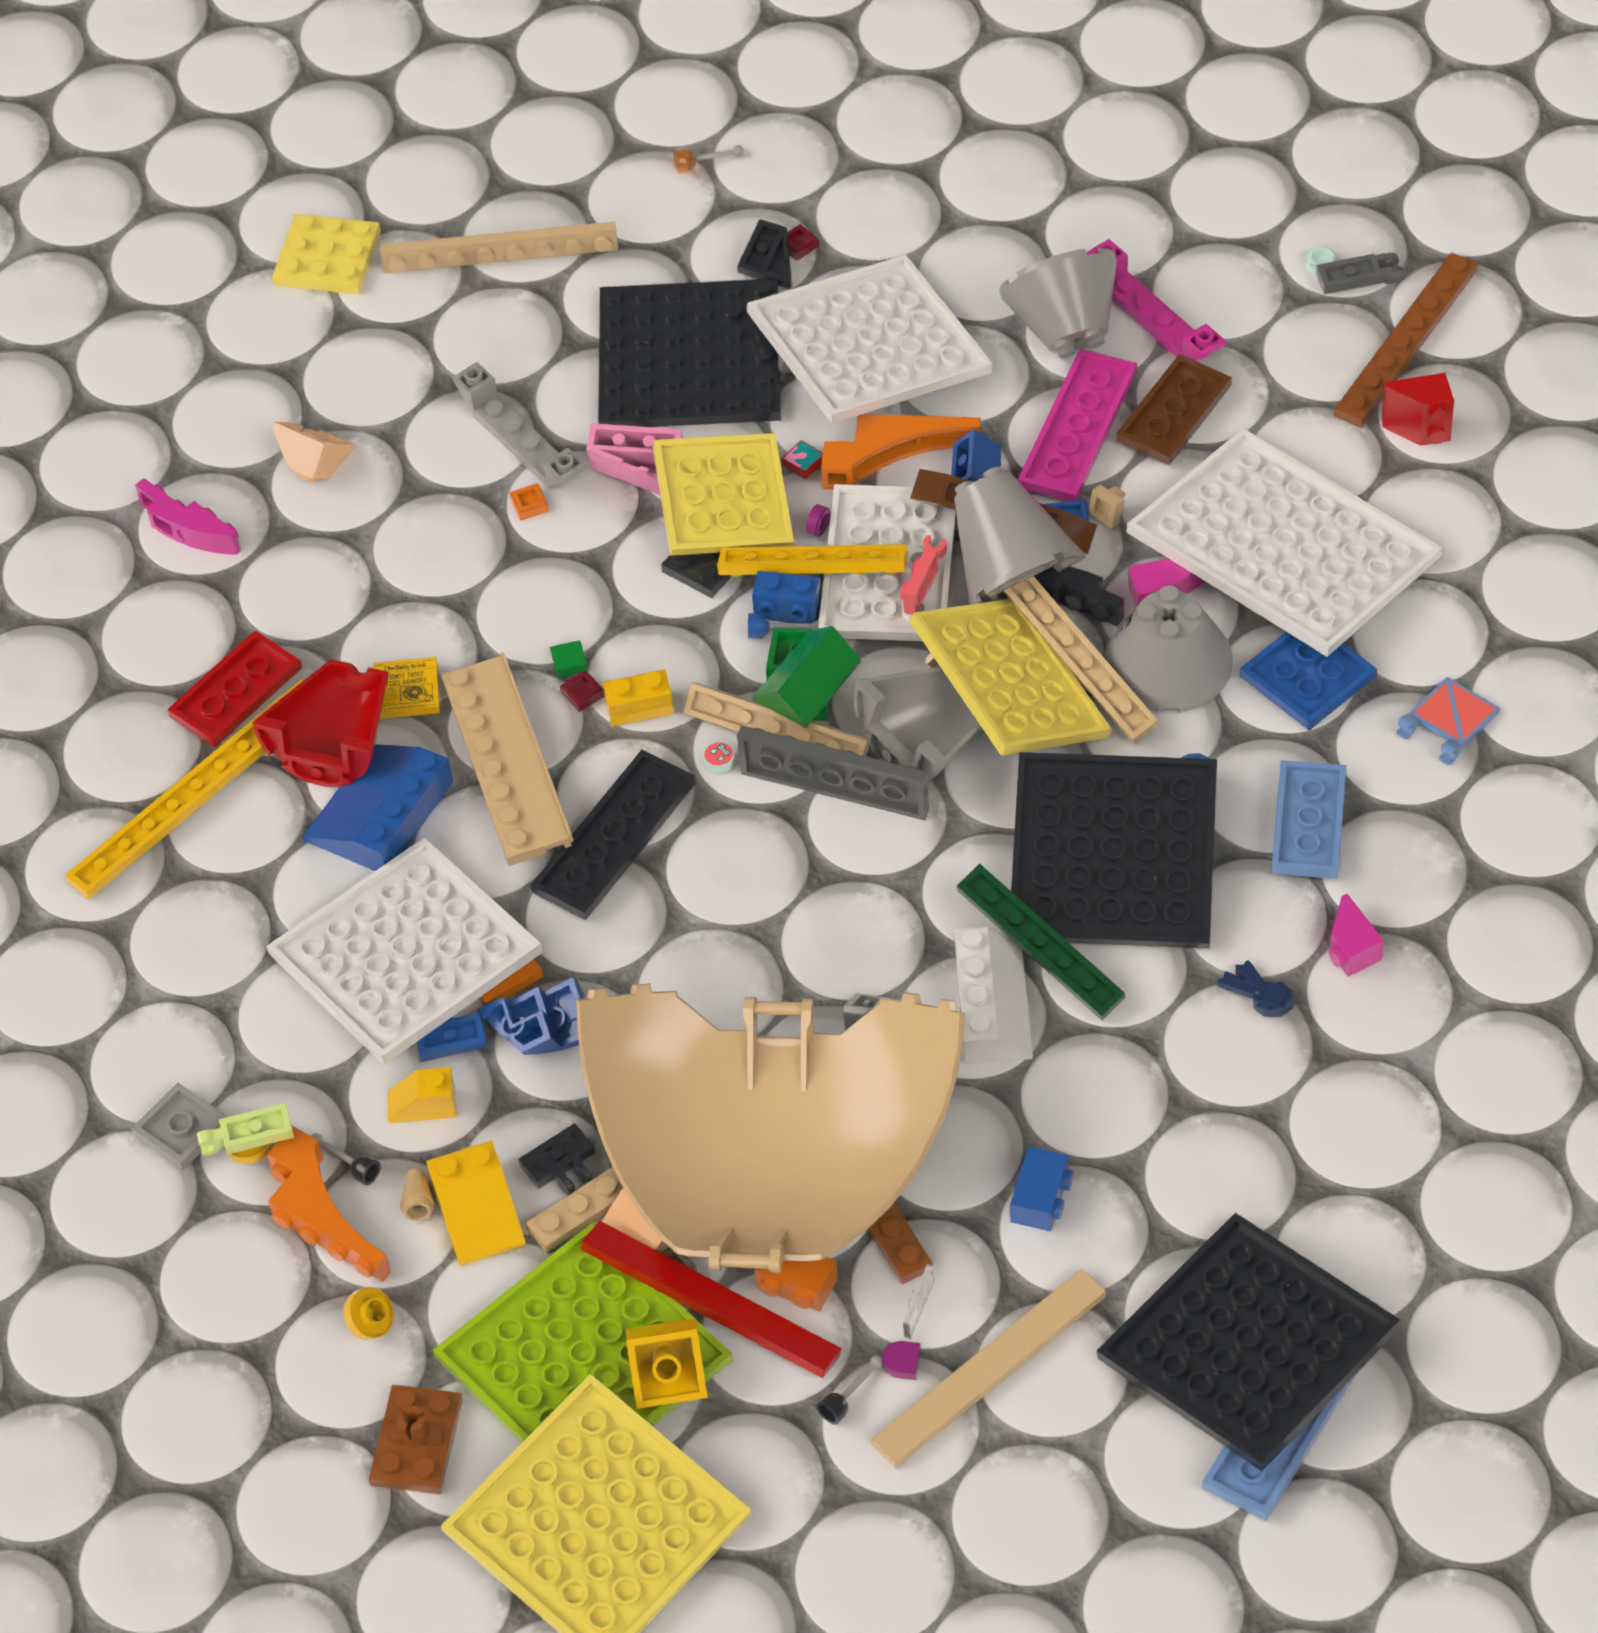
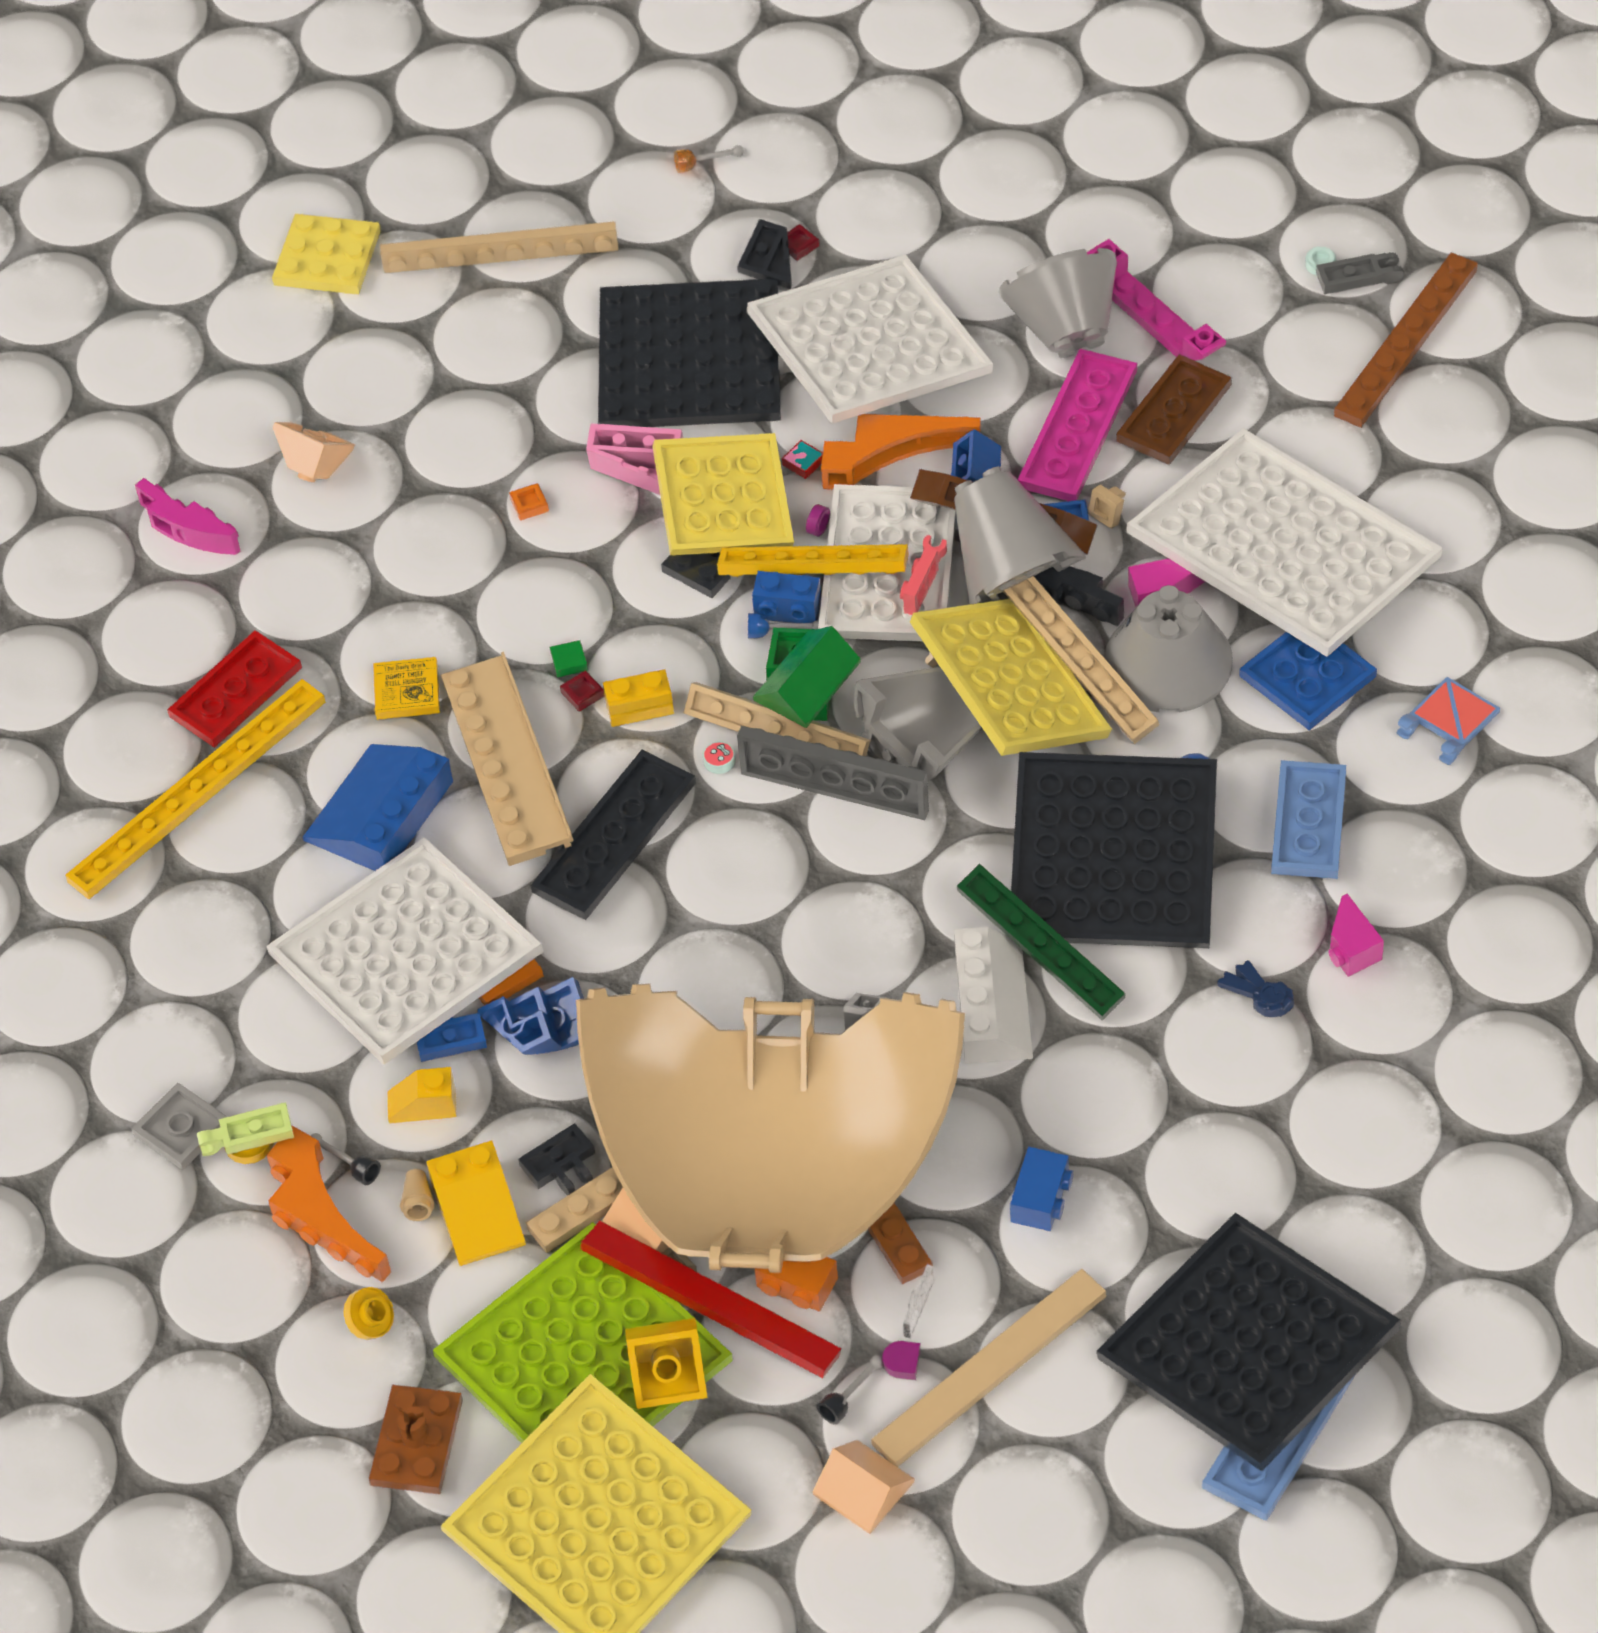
red cone [252,659,389,787] -> none
light grey slope [453,362,587,487] -> none
red slope [1381,373,1454,446] -> none
none -> light nougat slope [813,1440,915,1534]

